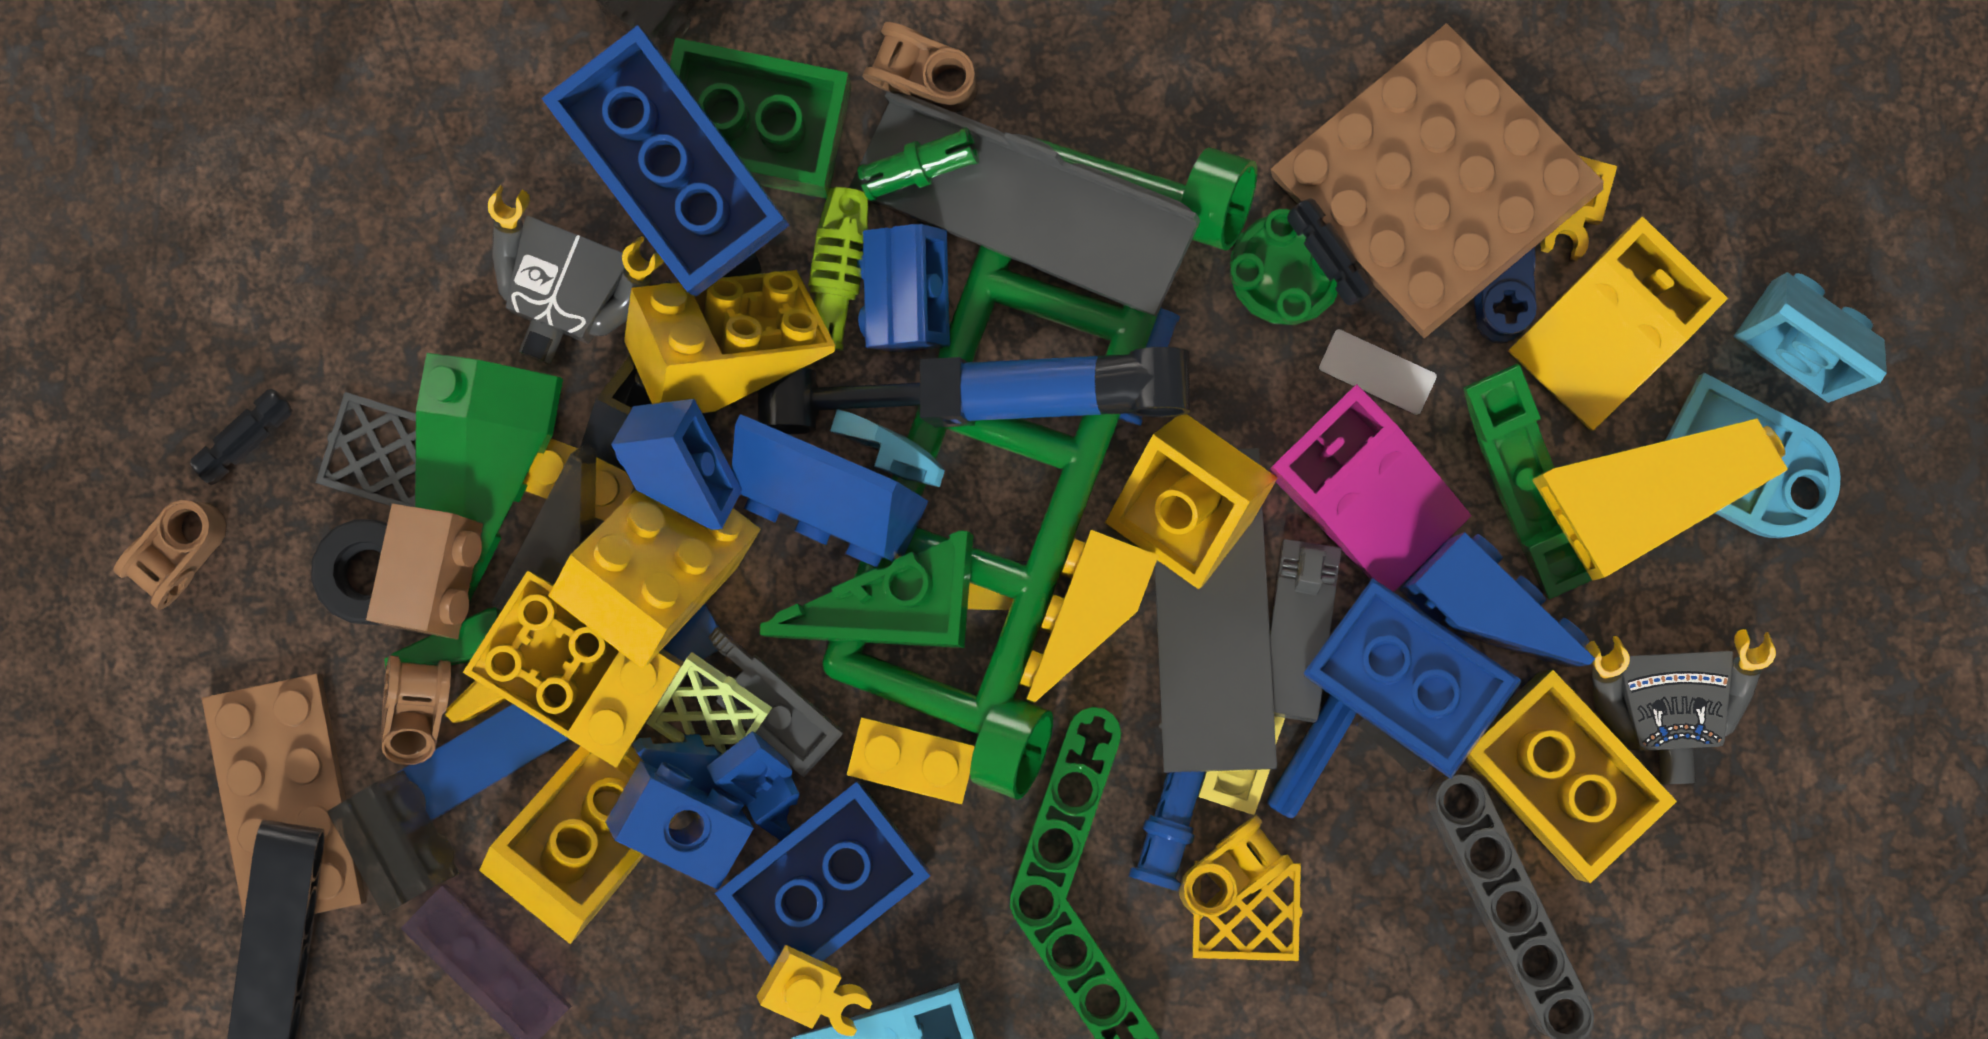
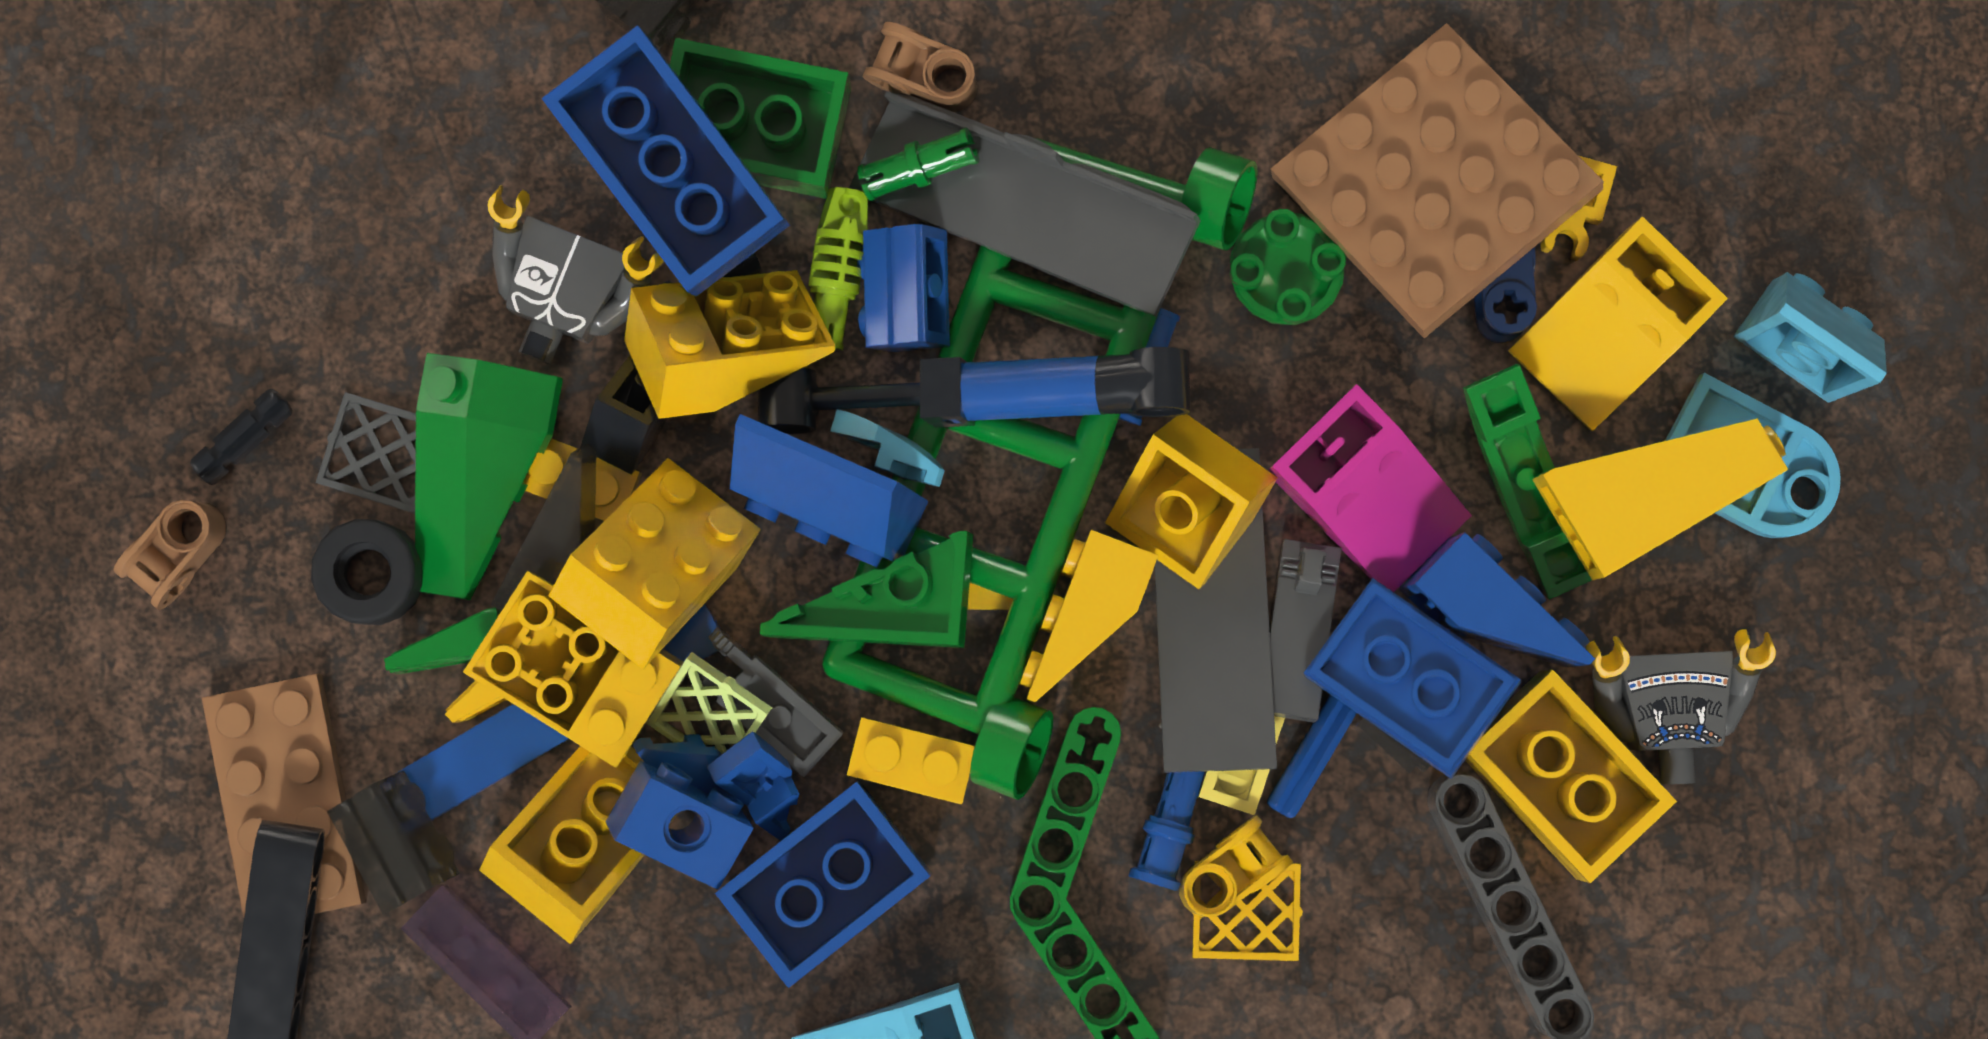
medium nougat brick [366,504,483,640] -> none
medium nougat piece [382,655,451,765] -> none
blue slope [611,399,742,530] -> none
yellow plate [757,945,872,1036] -> none
black axle [1287,198,1374,306] -> none
white sticker [1319,329,1437,415] -> none

